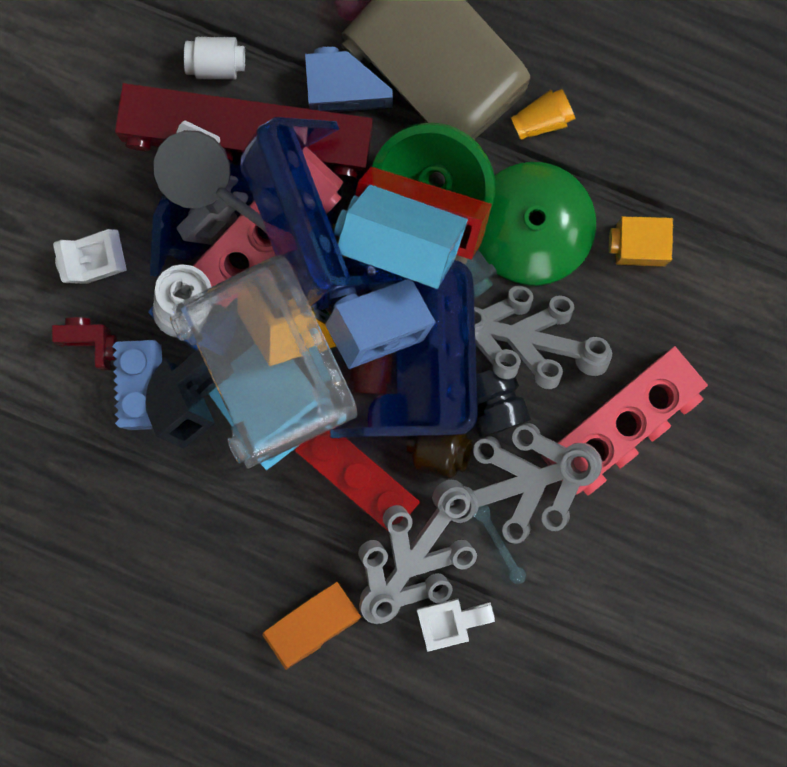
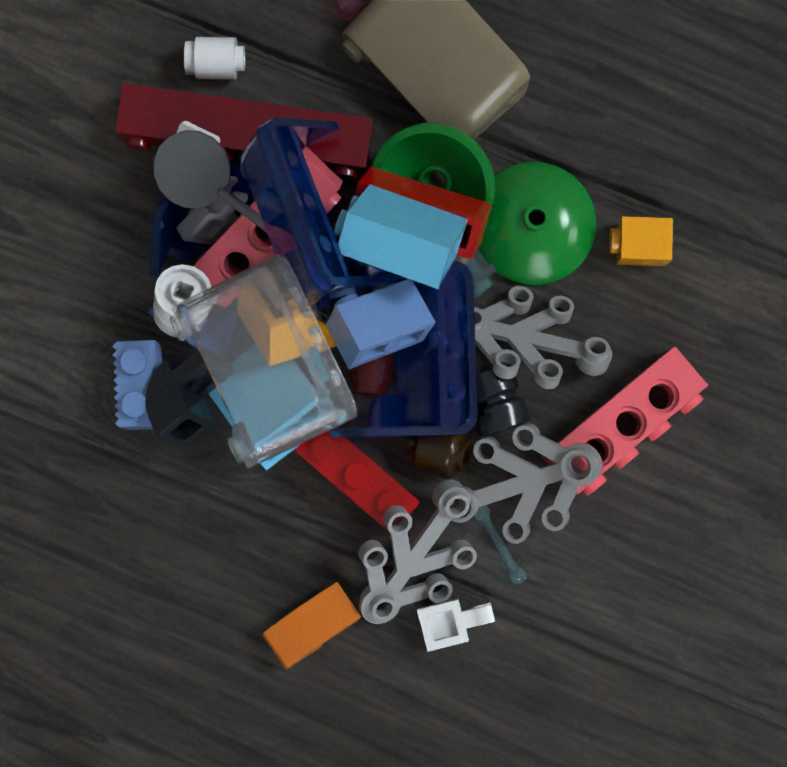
dark red bracket [52,317,117,370] -> none
white bracket [53,229,127,284] -> none
medium blue slope [305,47,393,112] -> none
light orange cone [511,89,576,140] -> none

